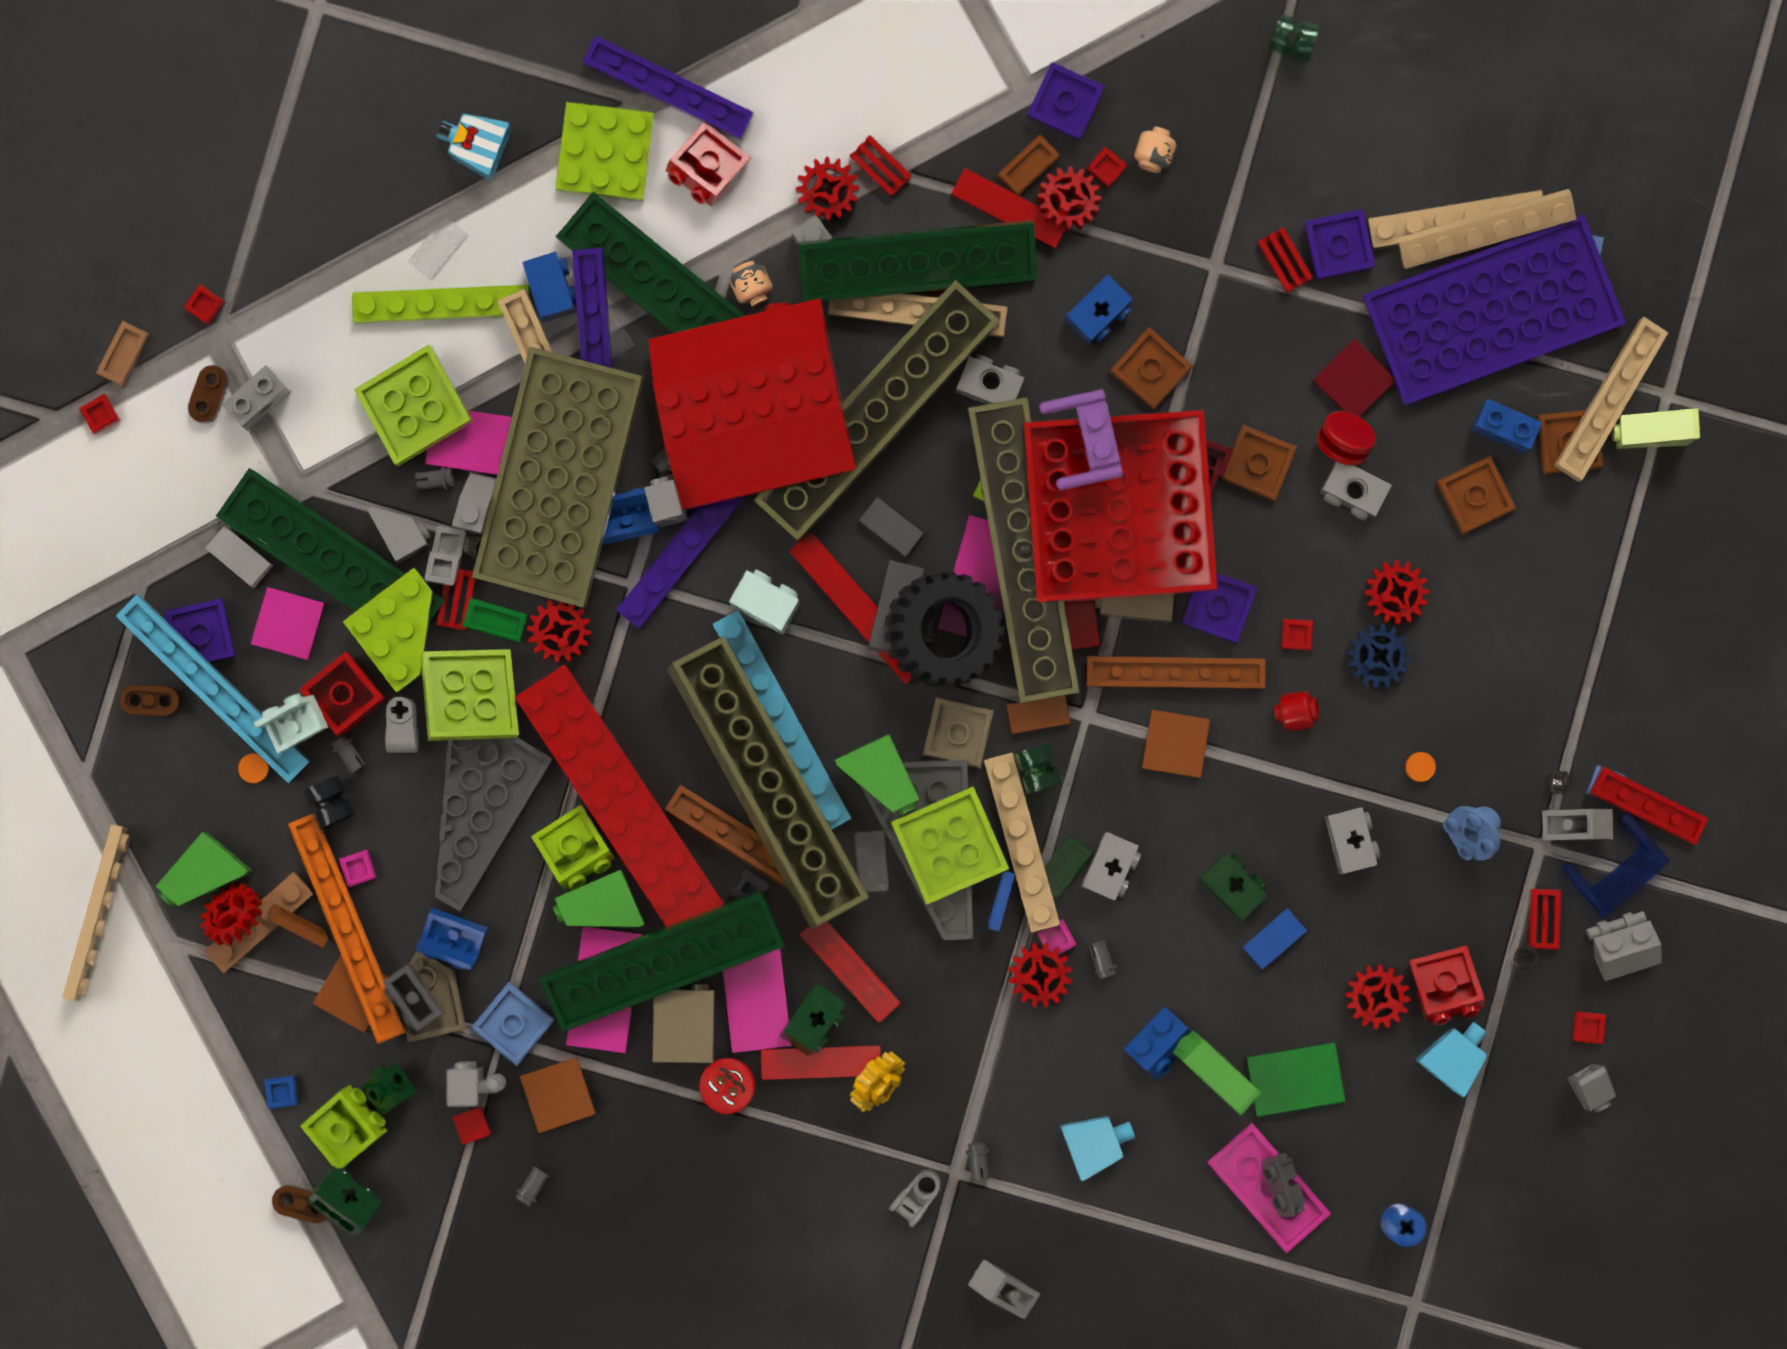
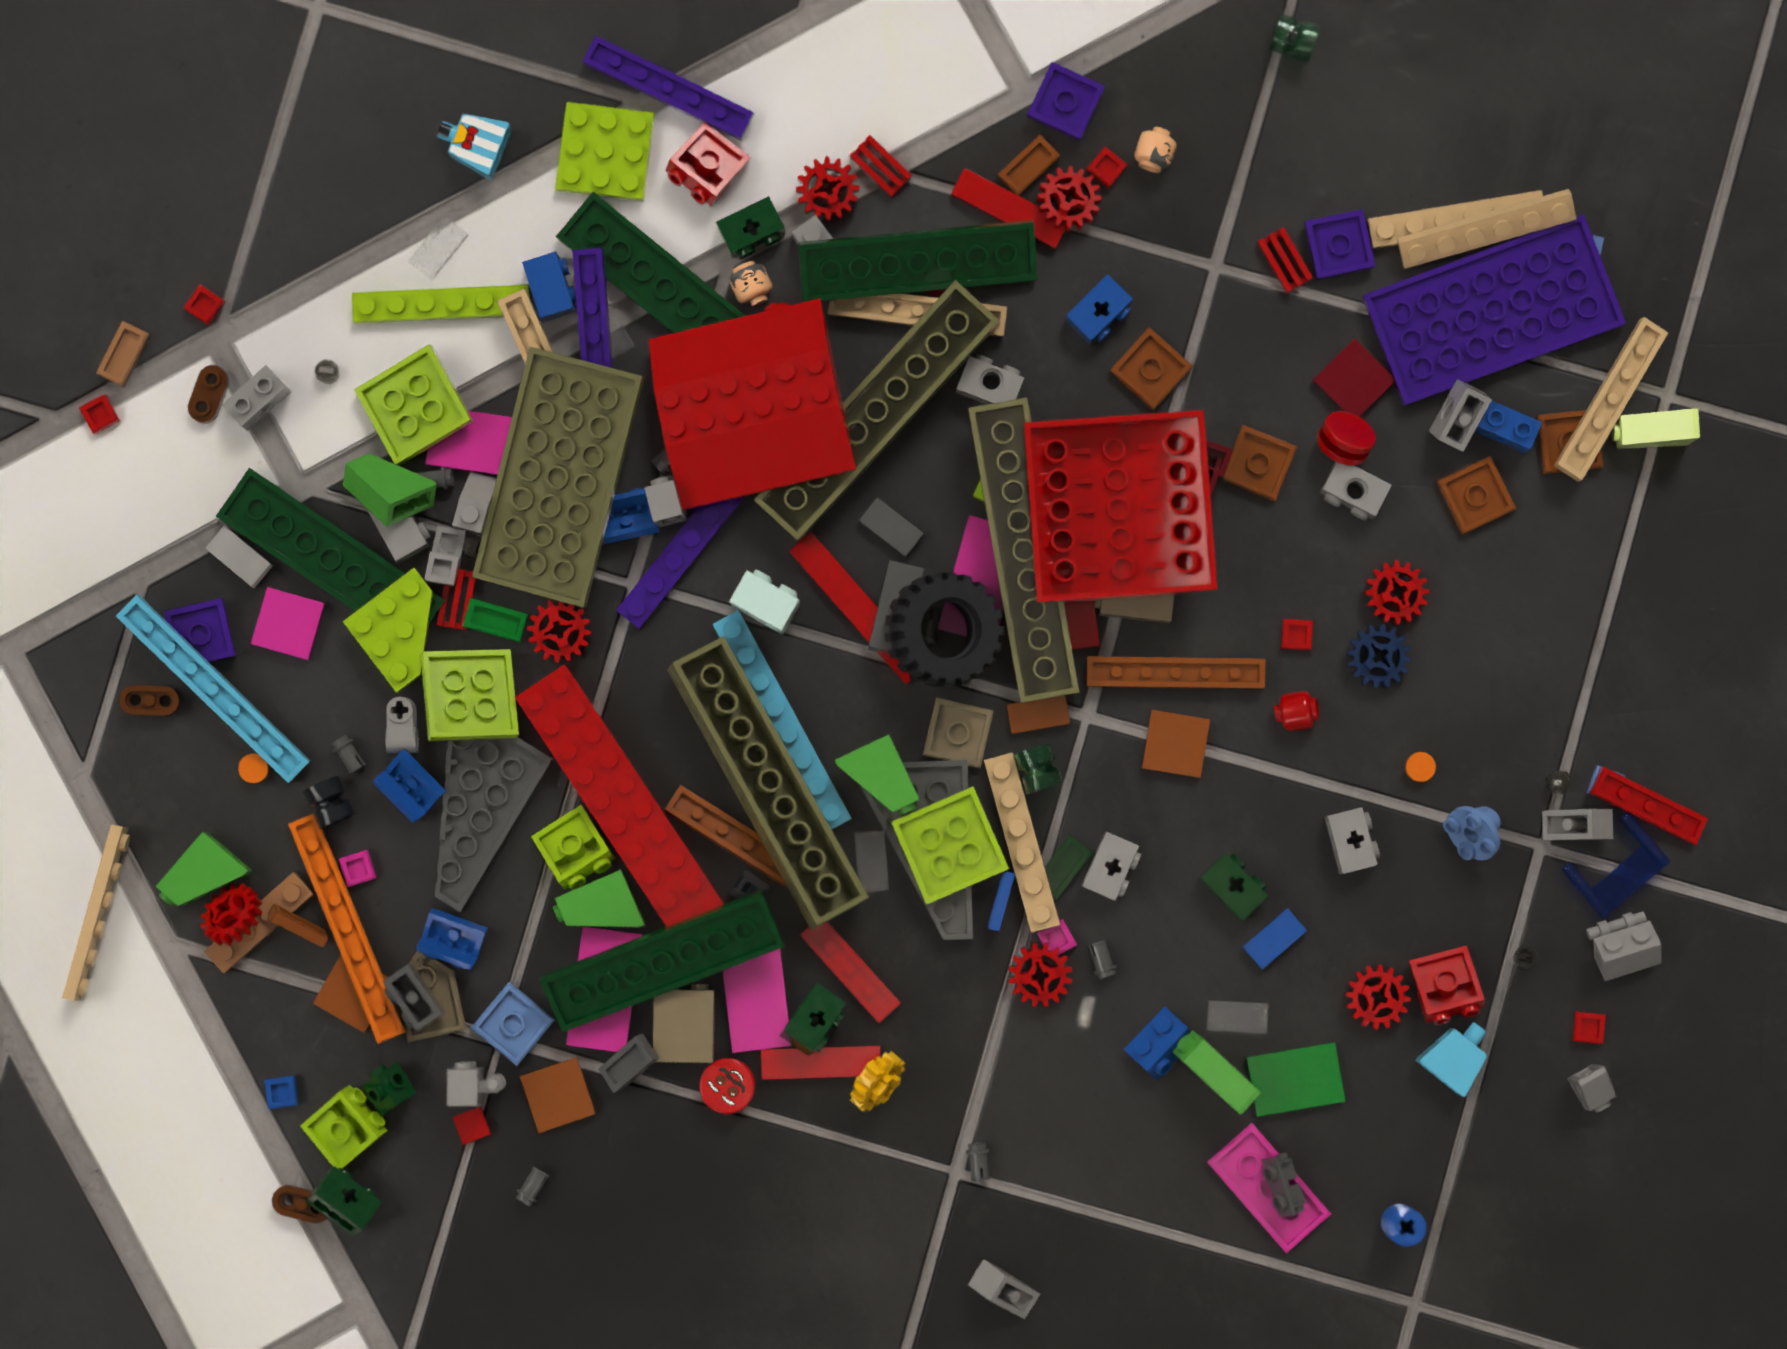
light aqua bracket [254,693,328,754] -> none
red brick [299,651,388,737] -> none
light grey piece [889,1169,941,1228] -> none
medium lavender plate [1040,389,1123,490] -> none
medium azure torso [1060,1116,1135,1181] -> none
dark purple plate [1181,573,1257,644] -> none
red tile [1528,889,1562,950] -> none
none -> clear smoke hinge [315,359,340,384]
none -> bright green slope [343,453,437,527]
none -> blue bracket [373,749,446,823]
none -> dark grey tile [598,1034,659,1093]
none -> dark green brick [716,196,785,259]
none -> clear tile [1077,995,1096,1027]
none -> clear tile [1206,1000,1268,1033]
none -> light grey brick [1429,379,1492,452]

